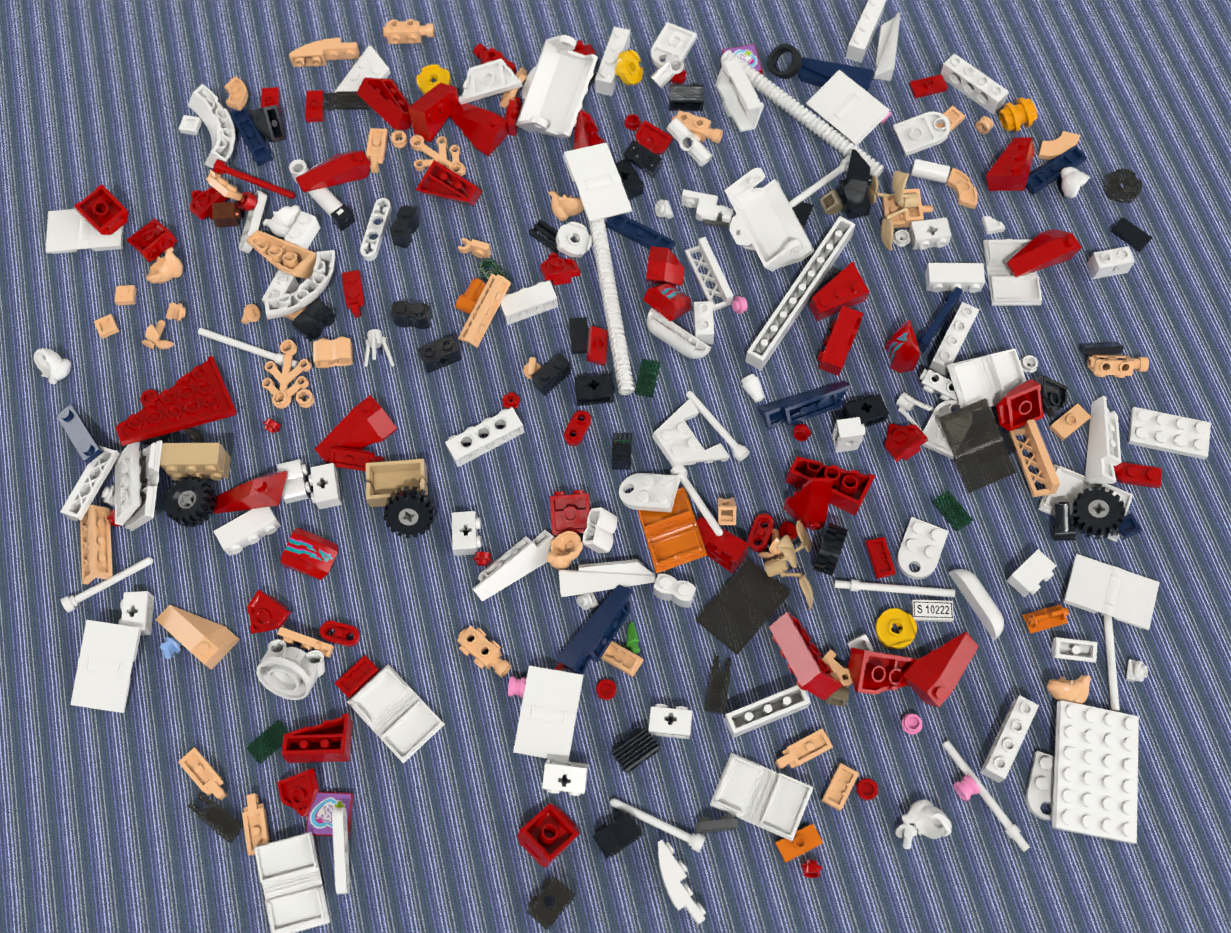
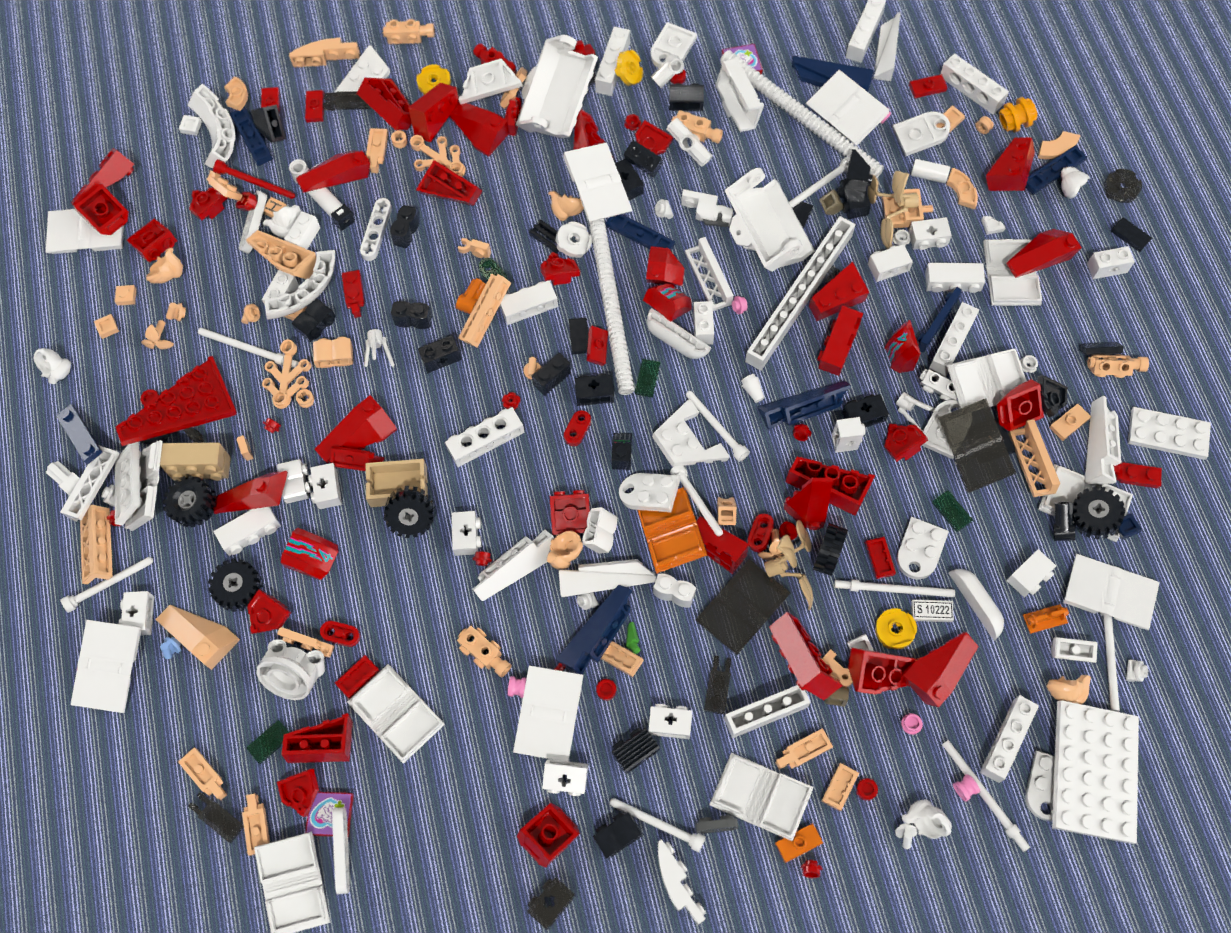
copper brick [213,202,241,228] -> none
black tyre [768,44,802,79] -> none
none -> white piece [46,461,80,496]
none -> wedge [71,148,134,205]
none -> black wheel [208,559,263,612]
none -> light nougat tile [237,435,254,461]
none -> light nougat tile [263,197,286,217]
none -> white brick [868,244,913,282]

